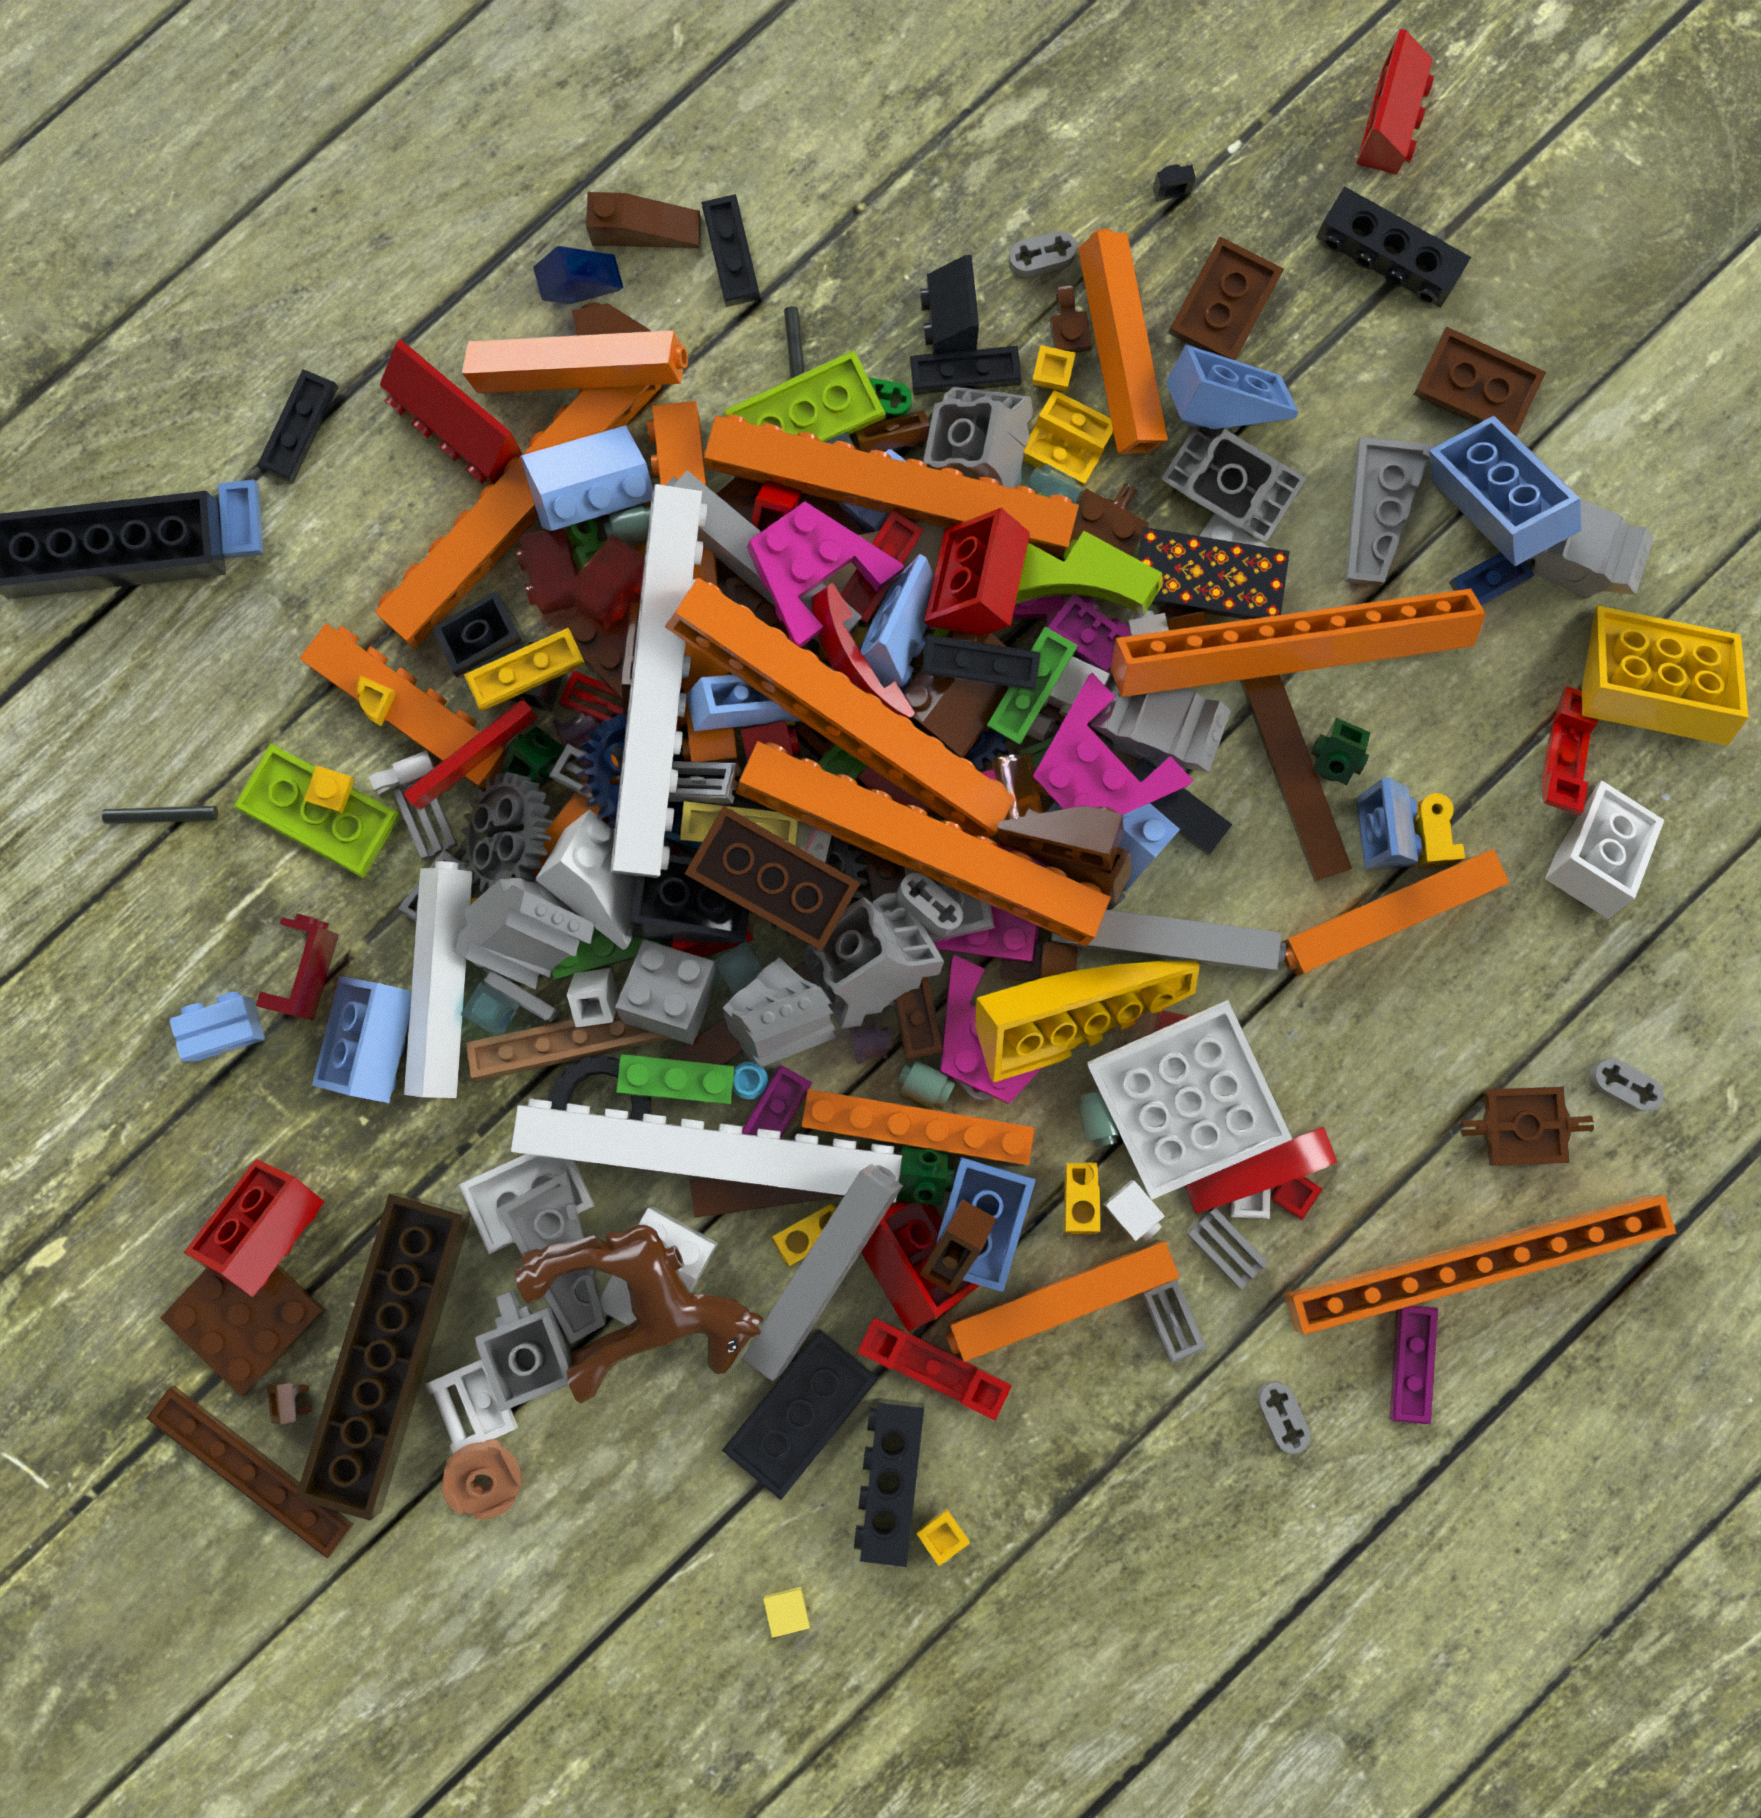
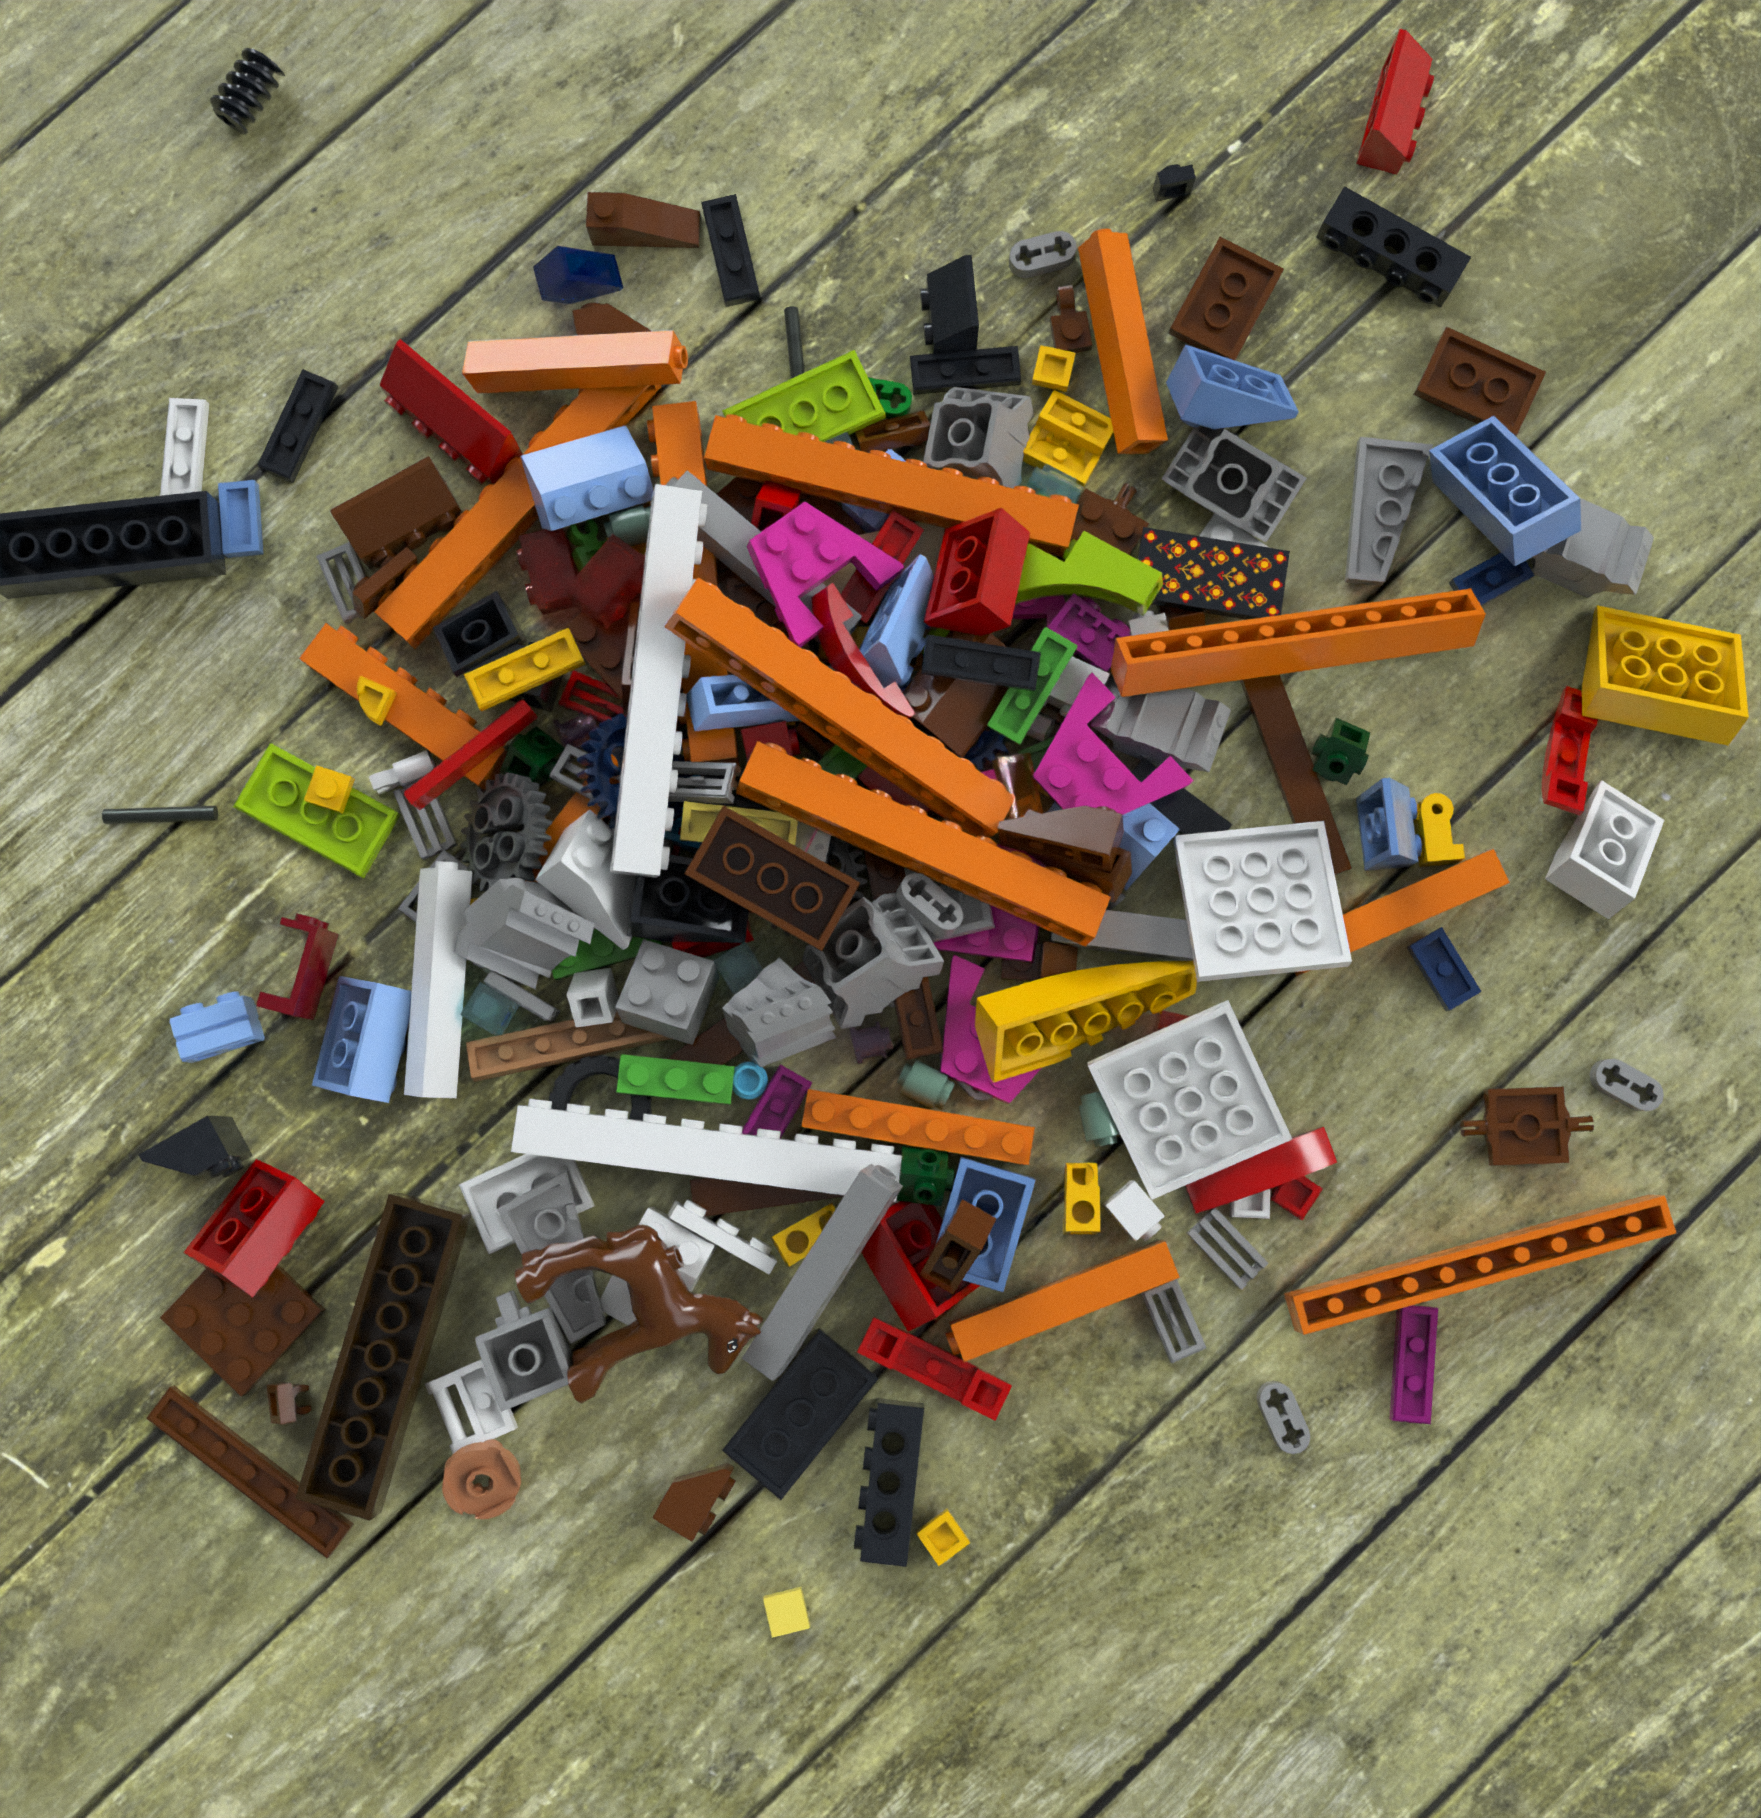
none -> black slope [138,1116,253,1178]
none -> white tile [160,398,209,496]
none -> black piece [210,48,285,135]
none -> light grey tile [316,542,375,625]
none -> reddish brown slope [330,456,463,569]
none -> reddish brown plate [352,547,417,619]
none -> reddish brown slope [652,1463,736,1542]
none -> white plate [668,1199,777,1275]
none -> white plate [1173,821,1352,982]
none -> dark blue plate [1406,927,1482,1011]

